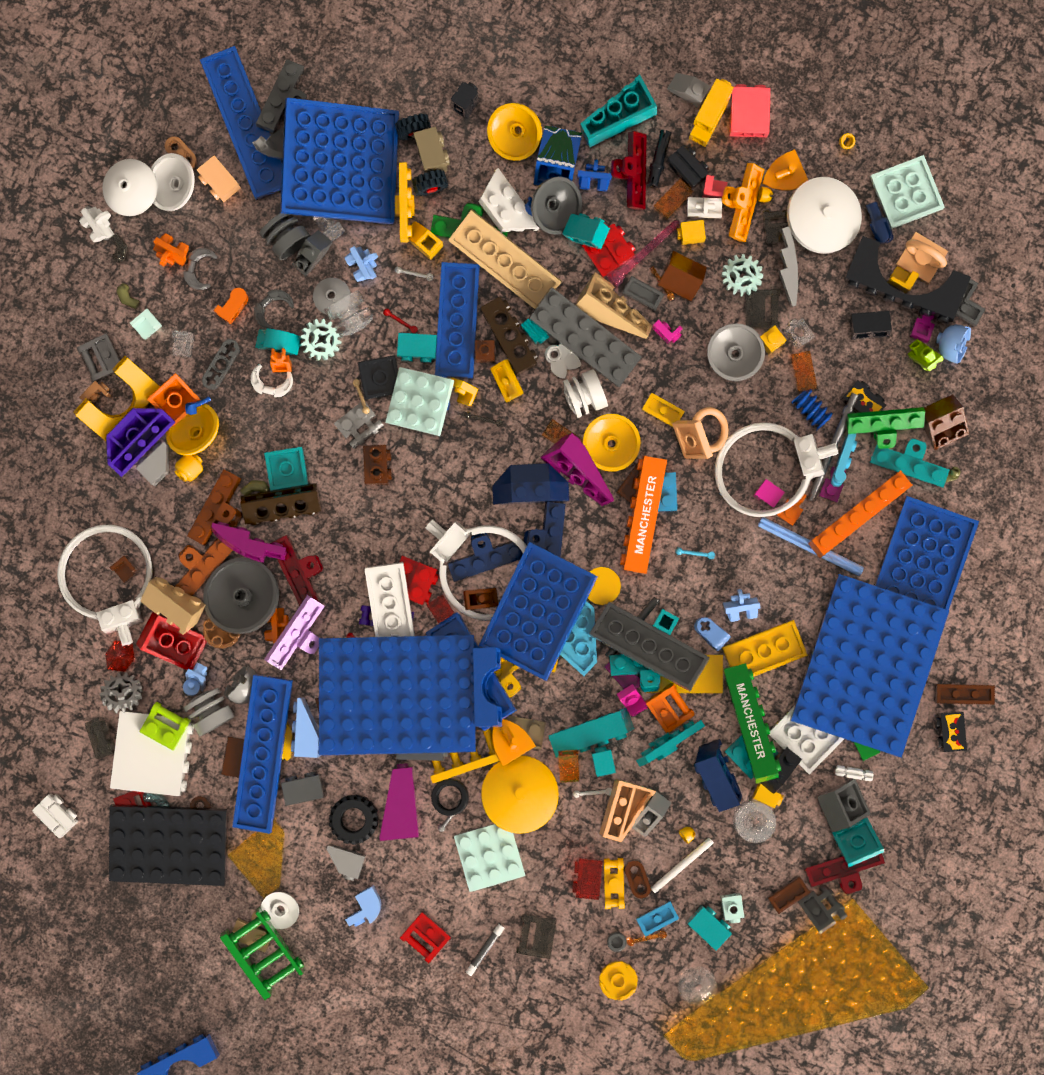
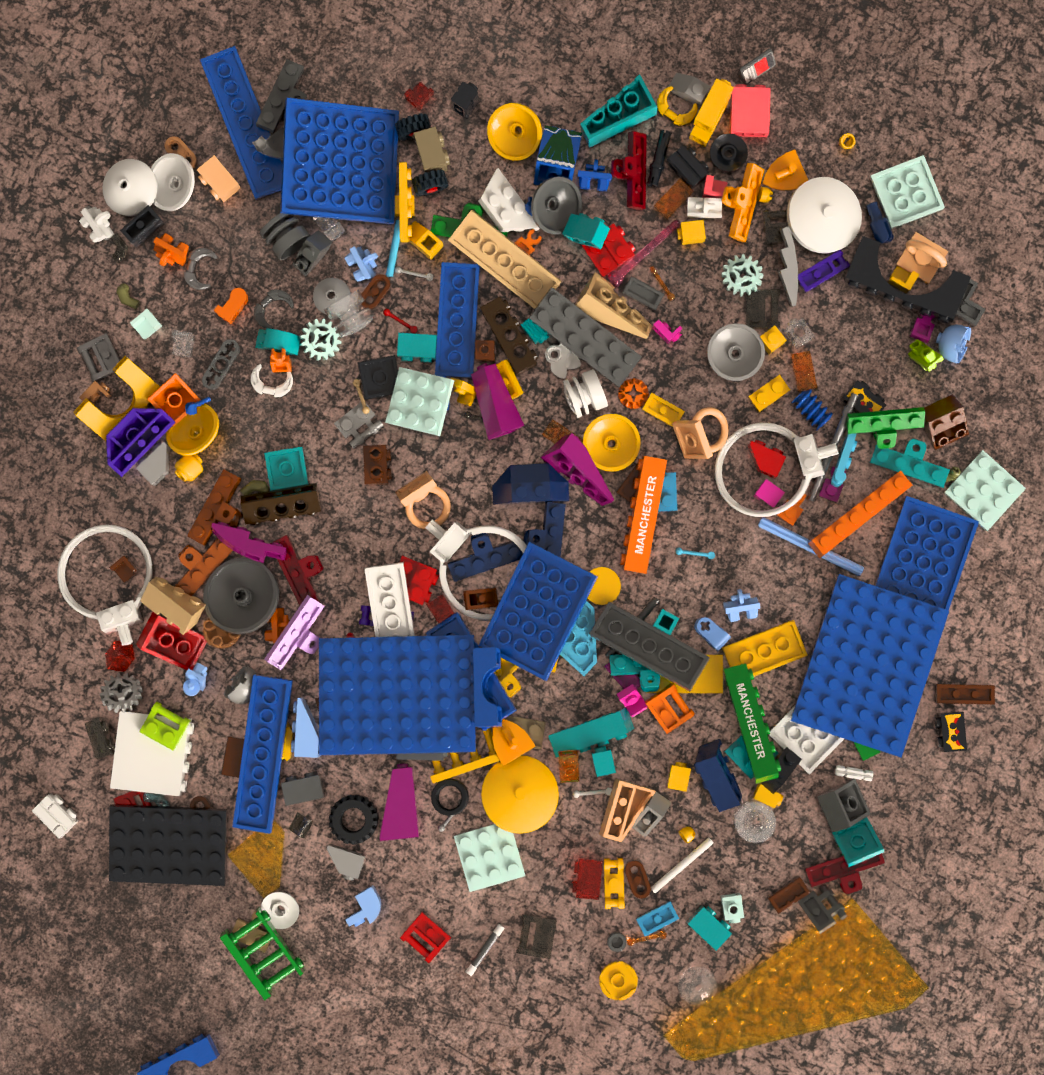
light grey wheel [183,688,235,737] -> none
teal plate [636,720,705,767] -> none
reddish brown slope [657,251,707,302] -> none
black hinge [850,310,892,340] -> none
none -> black brick [120,205,164,248]
none -> clear smoke plate [289,812,313,838]
none -> reddish brown plate [360,274,391,310]
none -> medium azure bar [386,220,400,277]
none -> light nougat tile [395,471,451,530]
none -> clear red panel [404,82,434,111]
none -> magenta slope [471,363,525,440]
none -> orange plate [515,229,542,255]
none -> orange gear [618,378,649,409]
none -> yellow piece [657,86,698,125]
none -> yellow brick [666,762,691,792]
none -> black dish [710,134,748,172]
none -> slope [737,48,776,85]
none -> yellow plate [748,374,790,412]
none -> red slope [748,440,786,479]
none -> dark purple plate [798,250,850,293]
none -> light aqua plate [944,450,1026,531]

